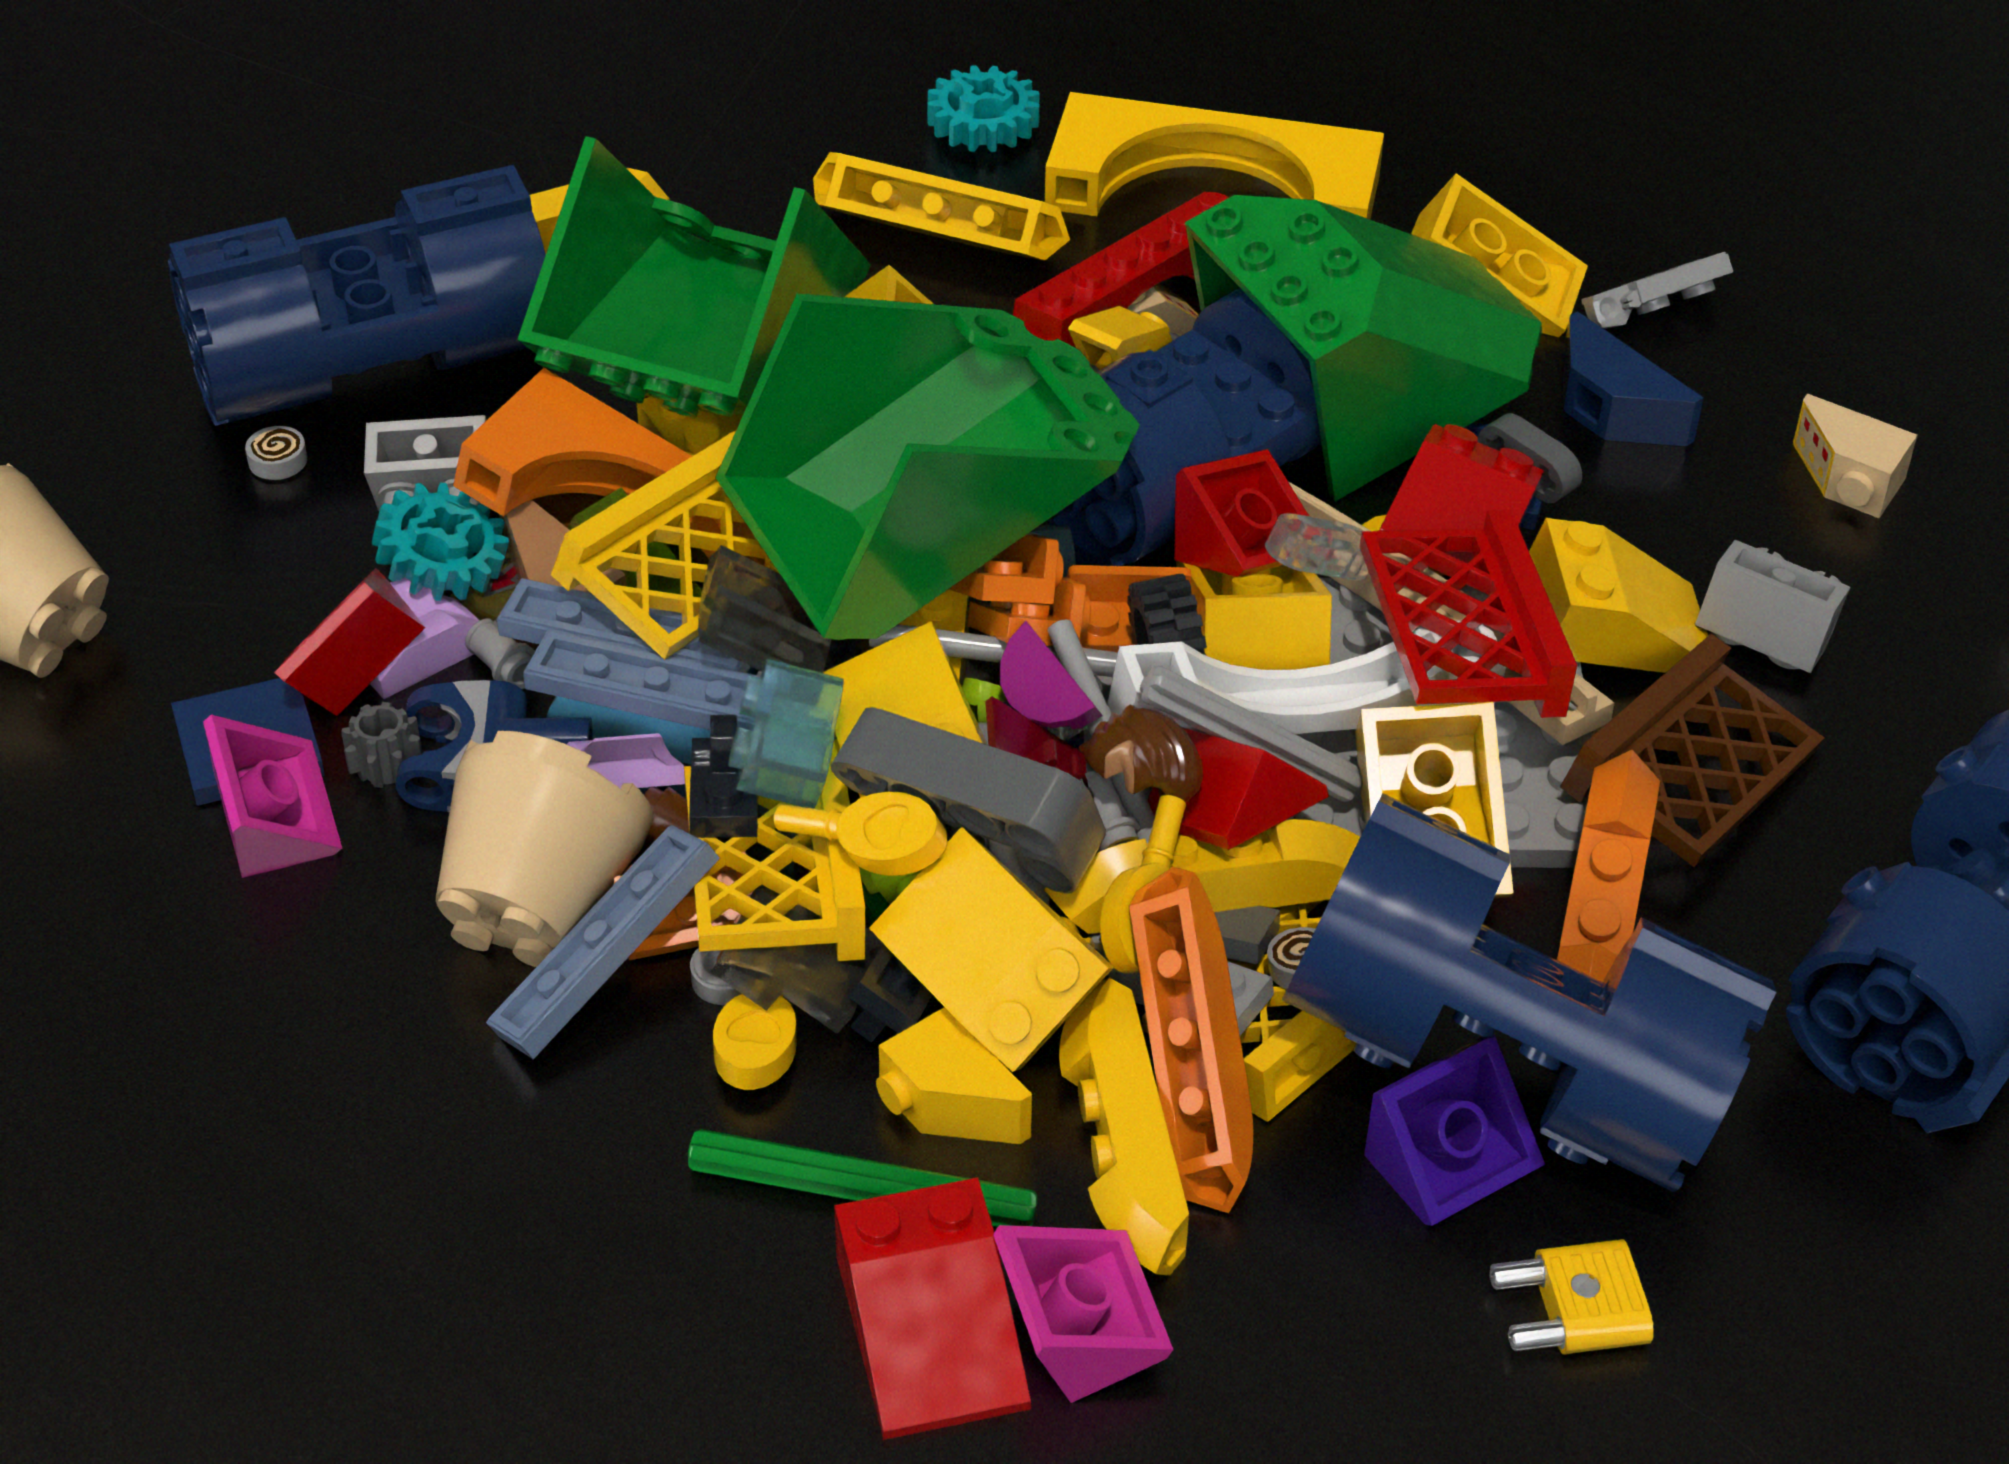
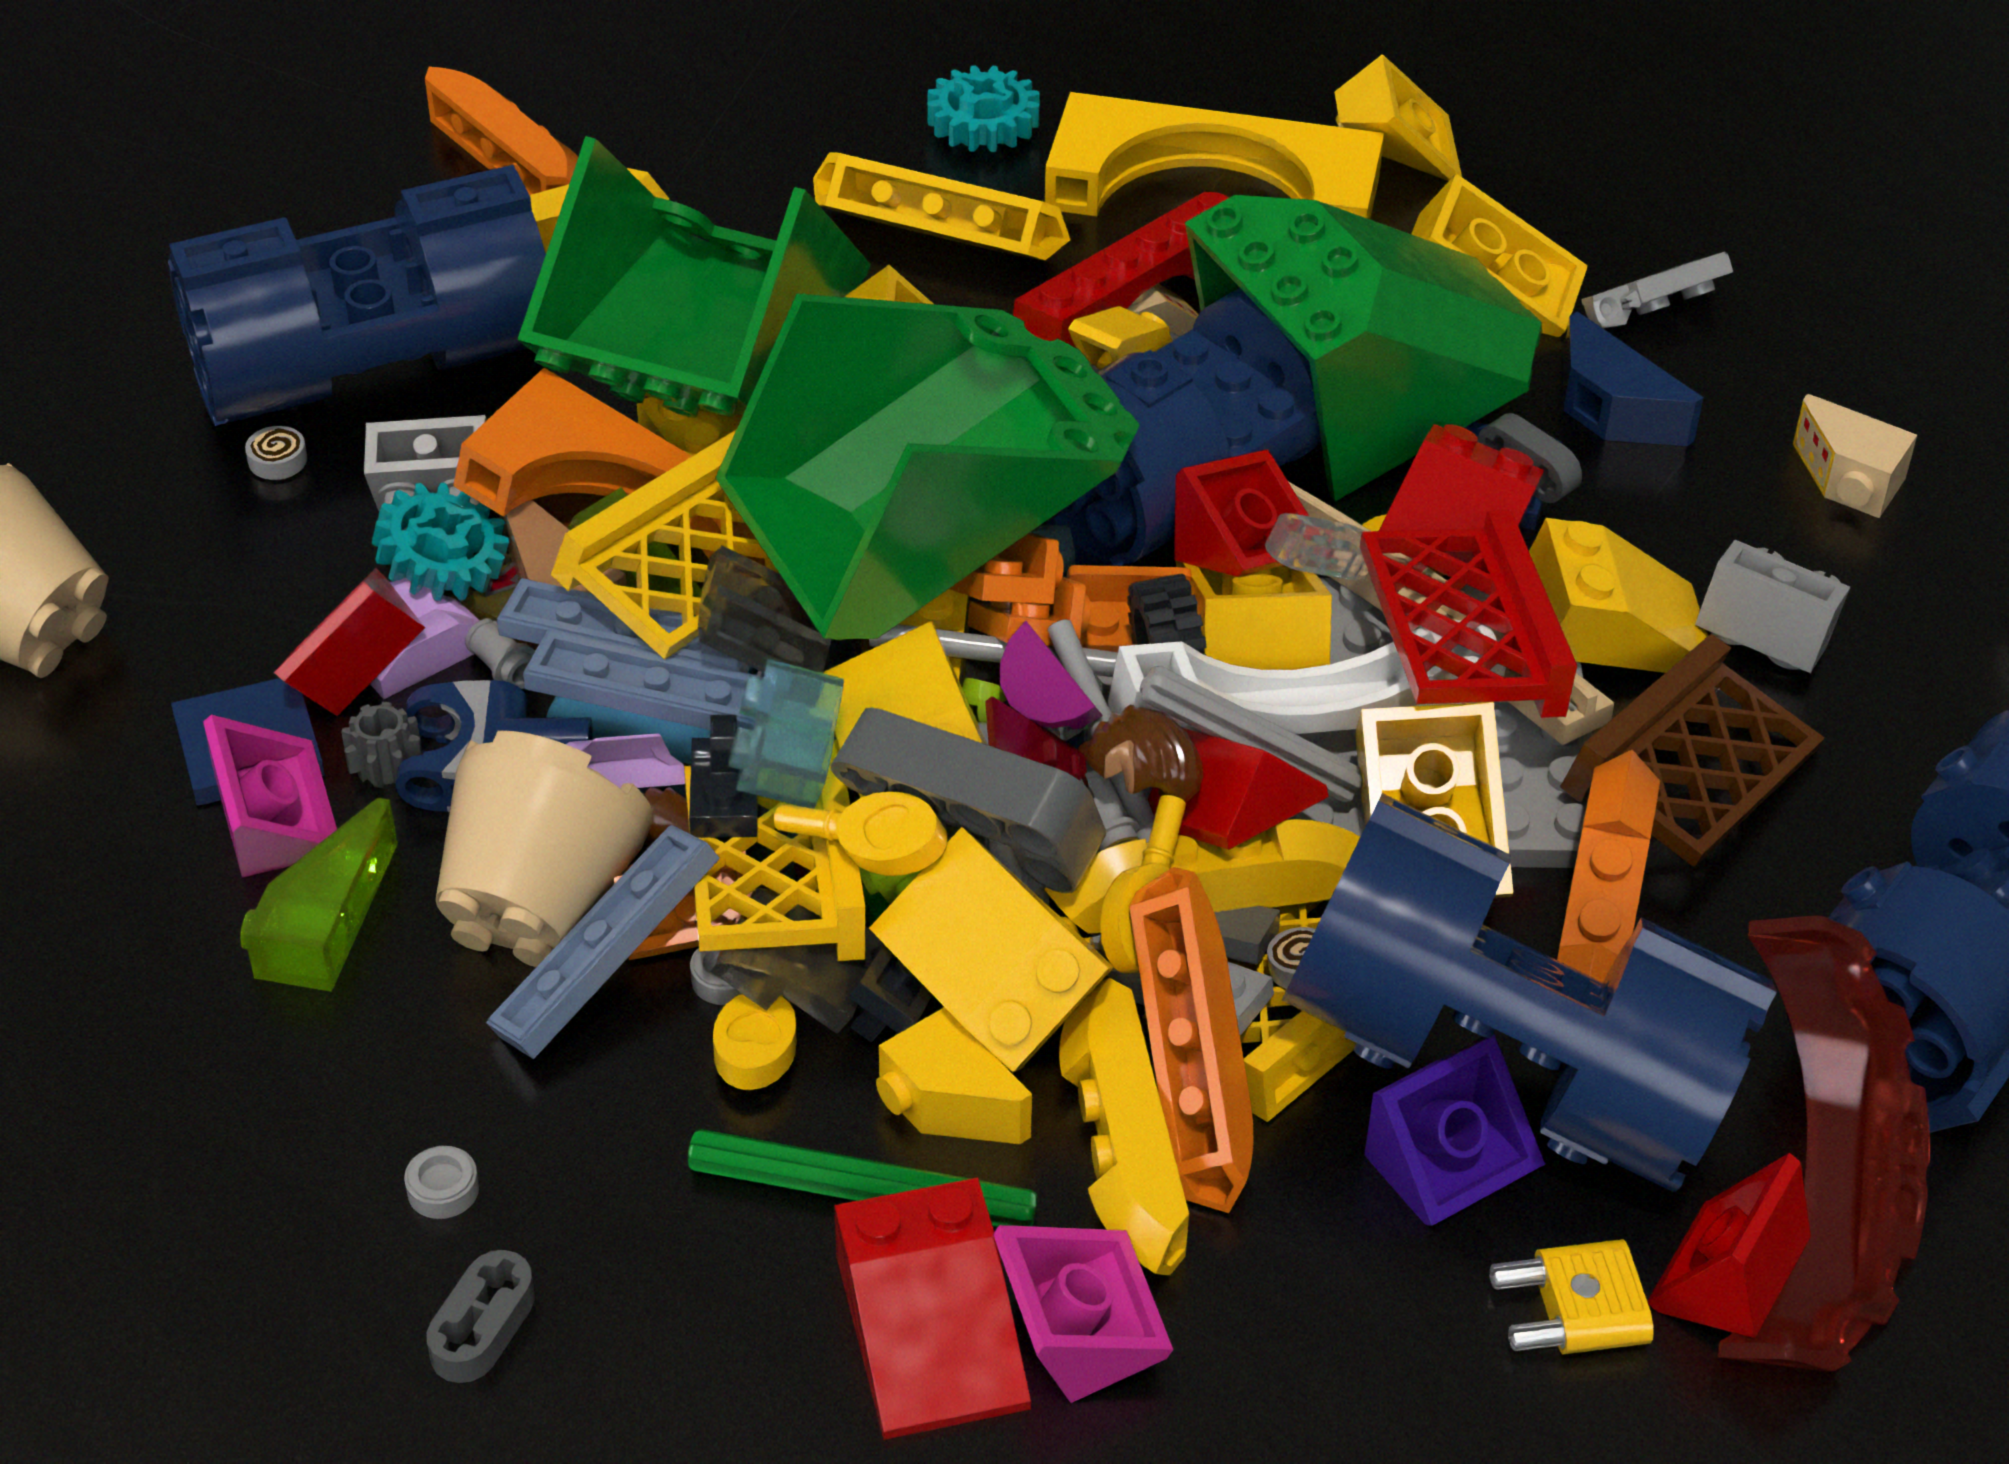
none -> clear neon green slope [240,798,398,992]
none -> light grey tile [404,1146,479,1219]
none -> orange brick [425,66,578,195]
none -> dark grey beam [426,1250,535,1383]
none -> yellow slope [1334,54,1462,181]
none -> red slope [1647,1153,1811,1338]
none -> clear red windscreen [1718,915,1930,1371]

